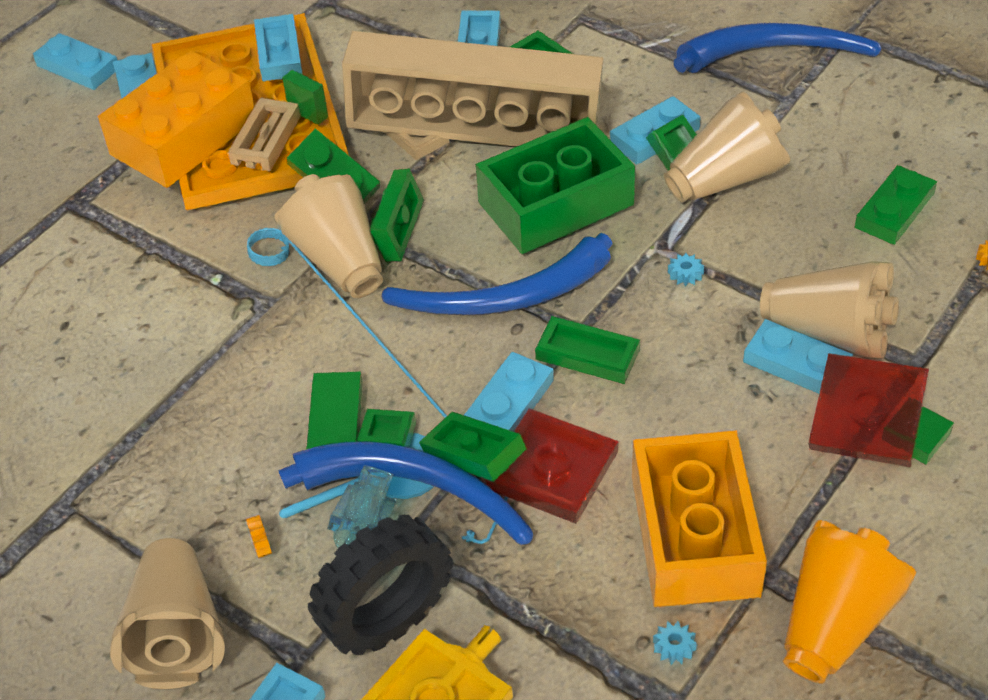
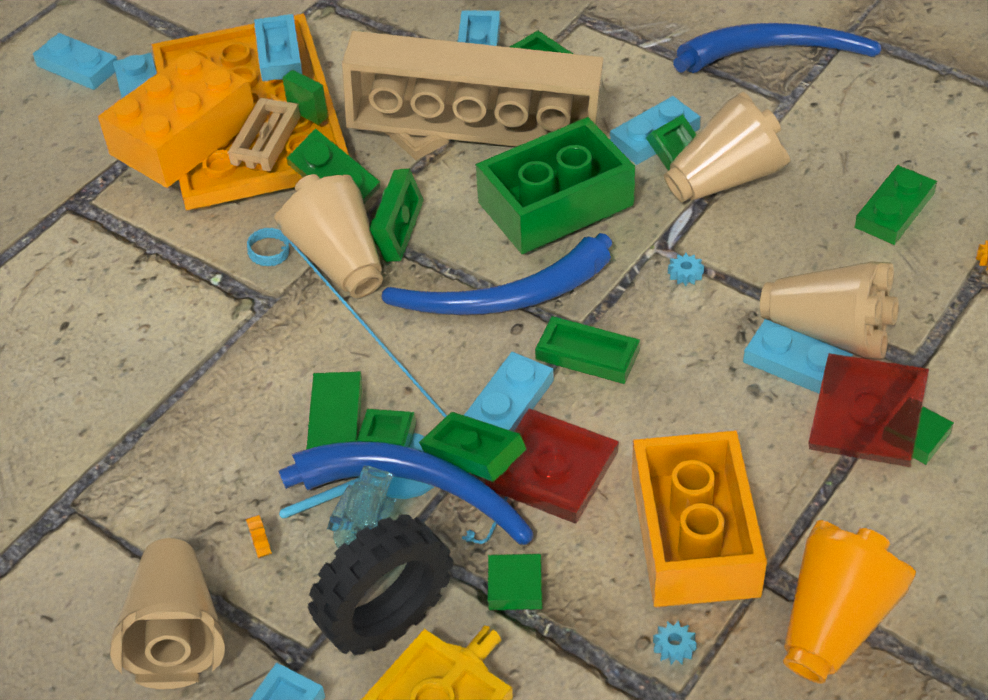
none -> green tile [488,554,542,610]

